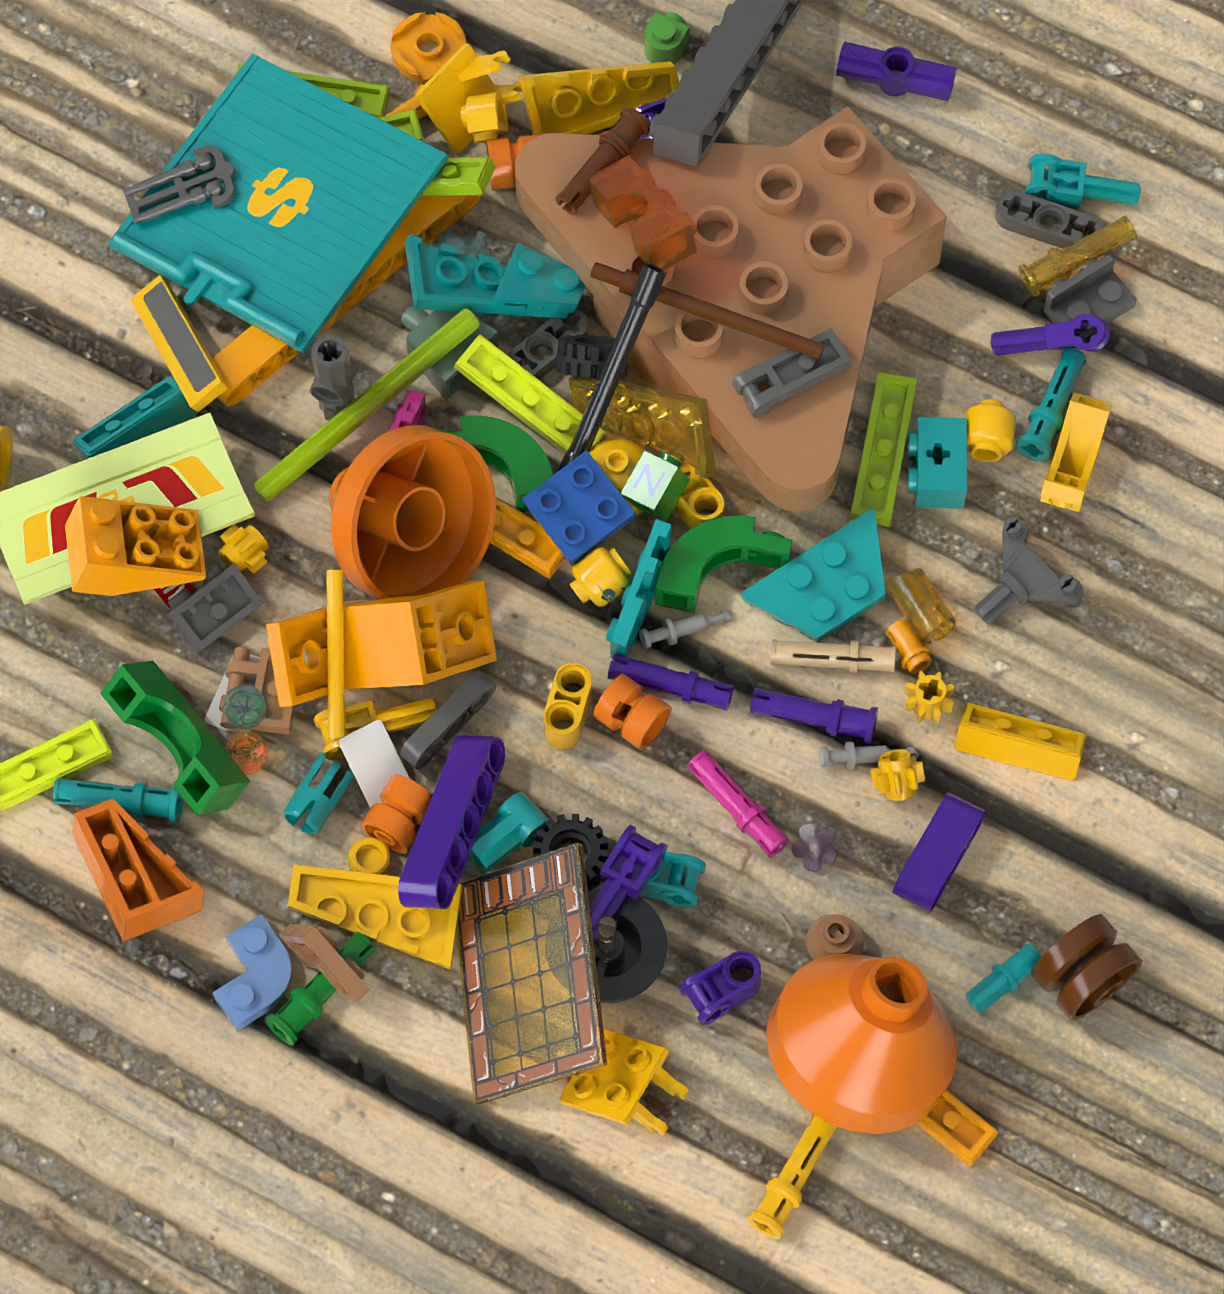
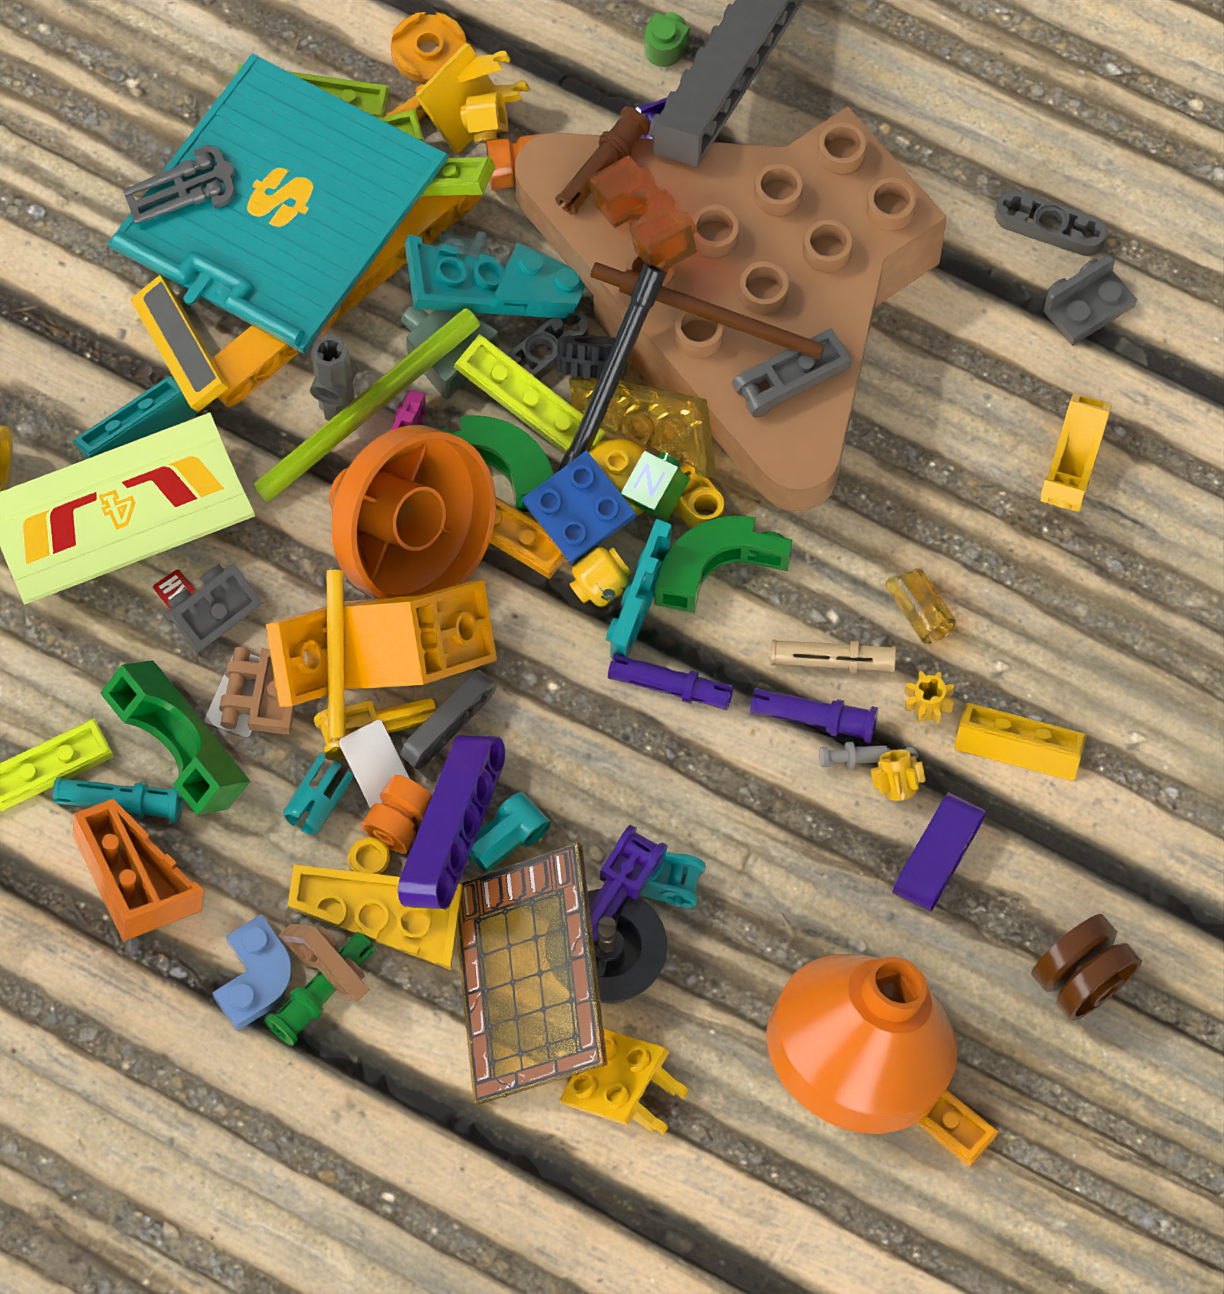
light orange slope [65,496,206,596] -> none
yellow gear [218,524,269,575] -> none
clear light blue tile [223,685,266,729] -> none
clear yellow tile [225,731,267,775] -> none
yellow wing [518,61,680,135] -> none
black tyre [533,813,609,893] -> none
yellow beam [544,663,592,750] -> none
orange wheel [593,674,672,750] -> none
light grey piece [639,610,733,649] -> none
dark purple piece [678,951,761,1026] -> none
dark pink pin [687,750,789,858] -> none
teal wing [740,508,886,642] -> none
yellow pin [747,1114,838,1239] -> none
plant [792,823,838,872] -> none
medium nougat cone [806,914,864,961] -> none
dark purple piece [836,41,957,101] -> none
lime plate [850,372,918,527] -> none
light orange pin [885,619,932,674] -> none
teal brick [908,417,967,509] -> none
yellow head [965,399,1016,462] -> none
teal axle [965,943,1041,1013] -> none
dark grey axle [974,517,1084,625] -> none
dark purple connector [990,314,1110,356] -> none
teal pin [1016,348,1086,462] -> none
clear yellow pin [1018,215,1137,298] -> none
teal connector [1025,153,1141,208] -> none

